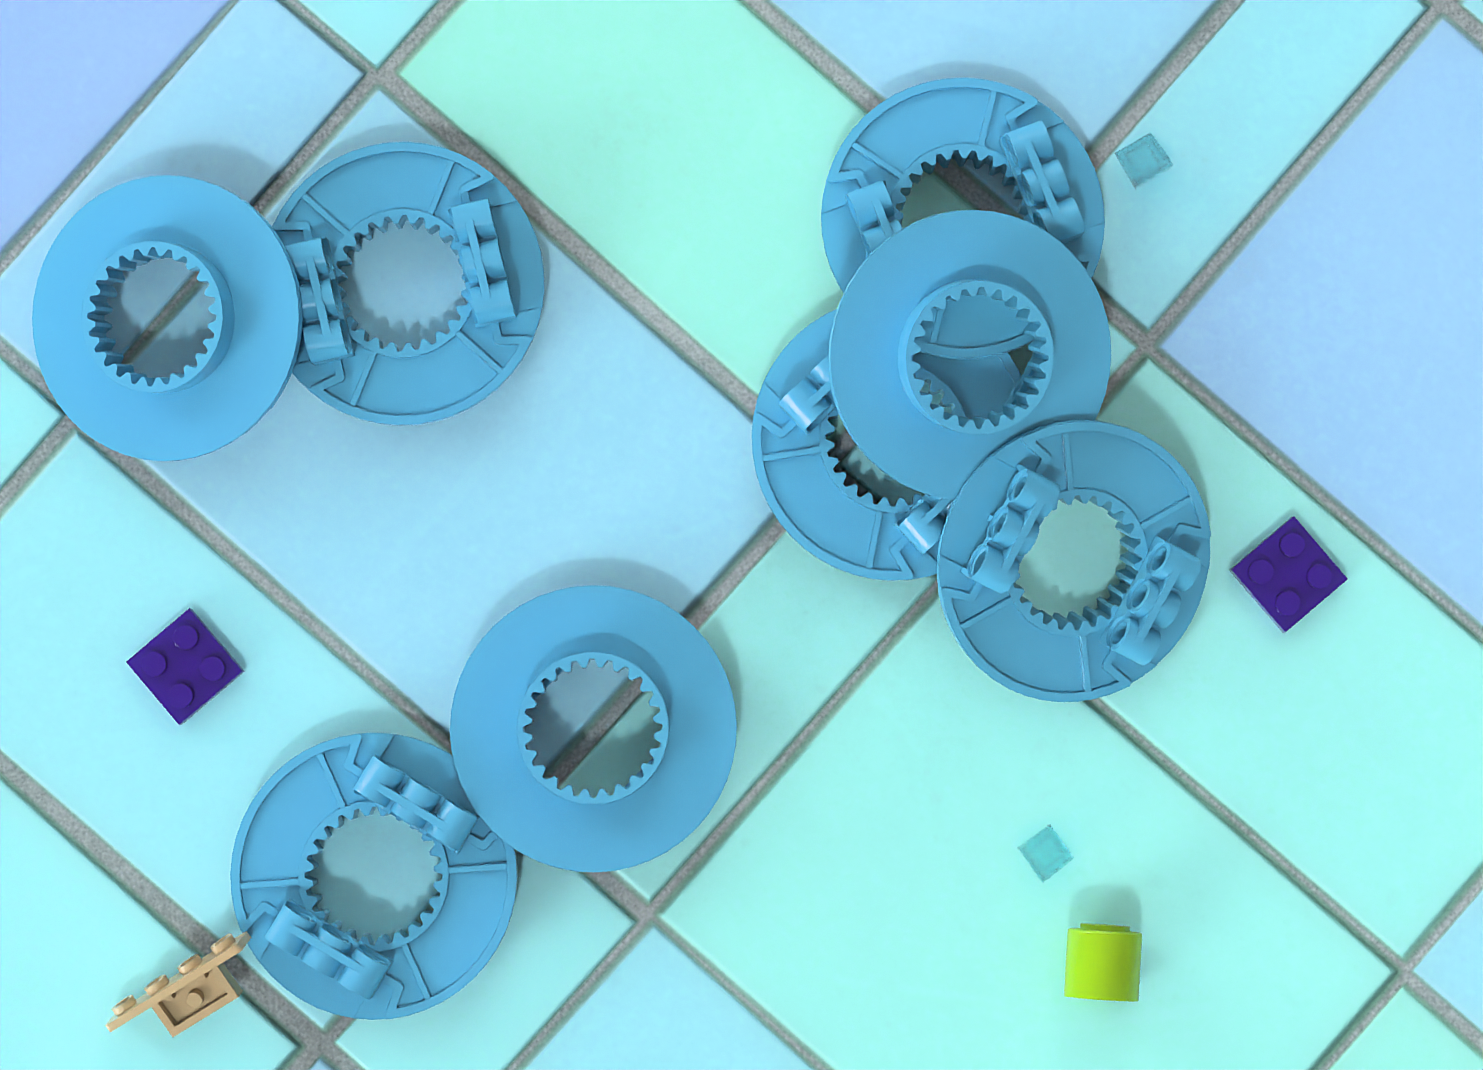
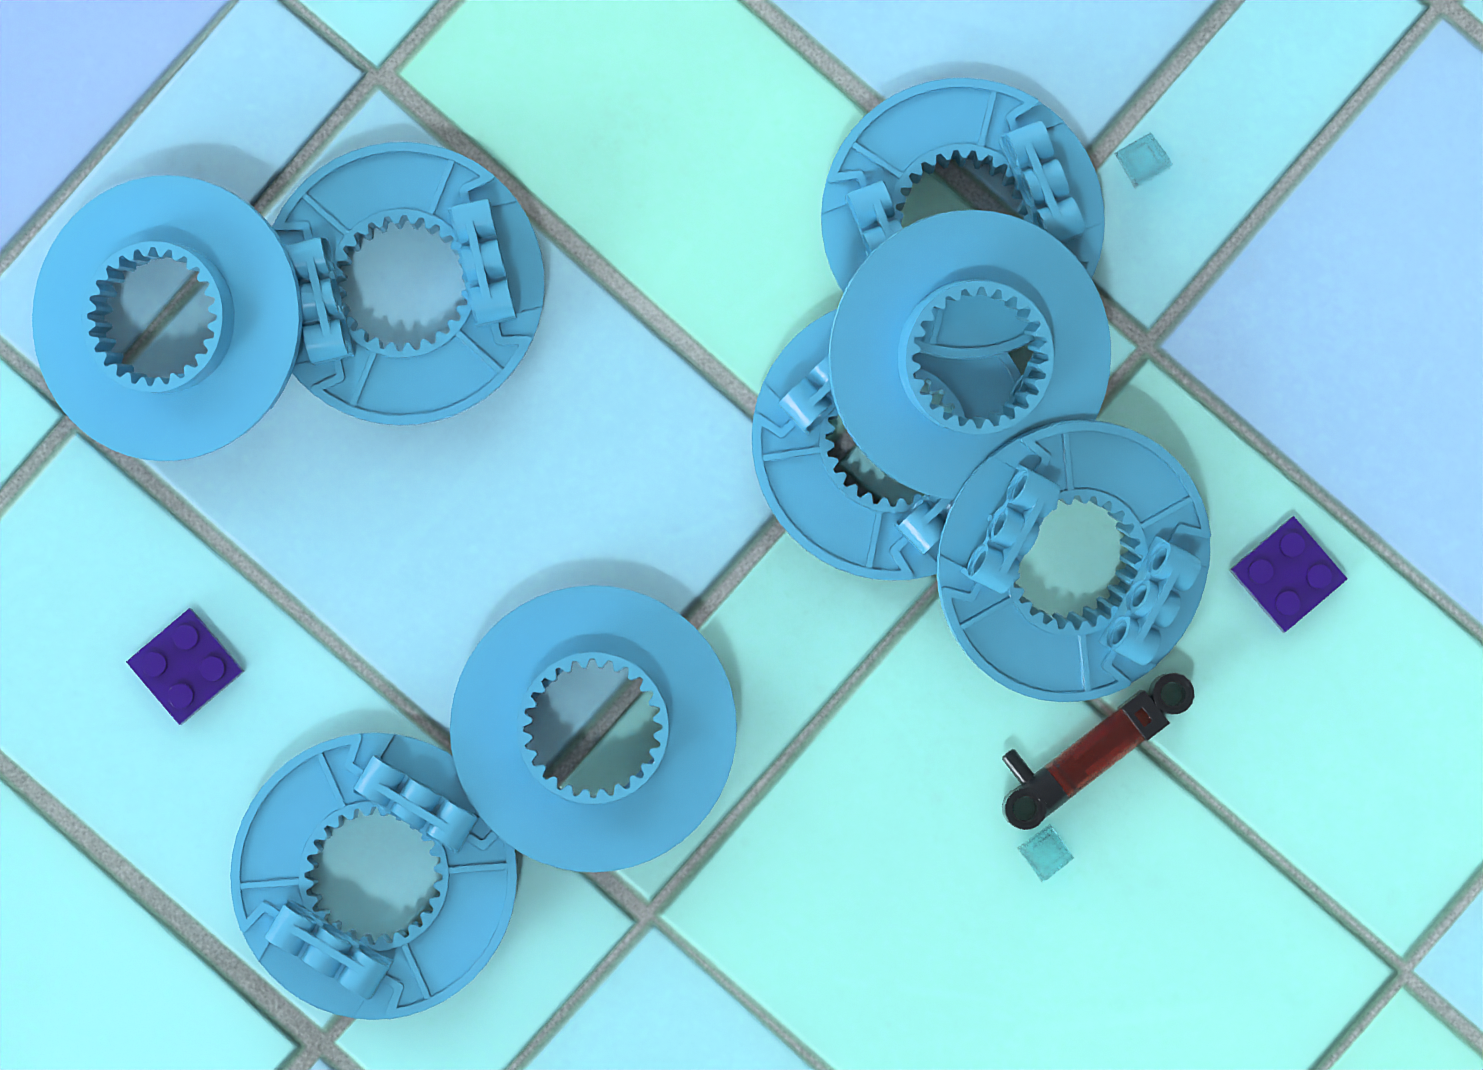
tan bracket [105,931,251,1037] -> none
lime piece [1064,923,1142,1002] -> none
none -> piece [1002,673,1195,830]

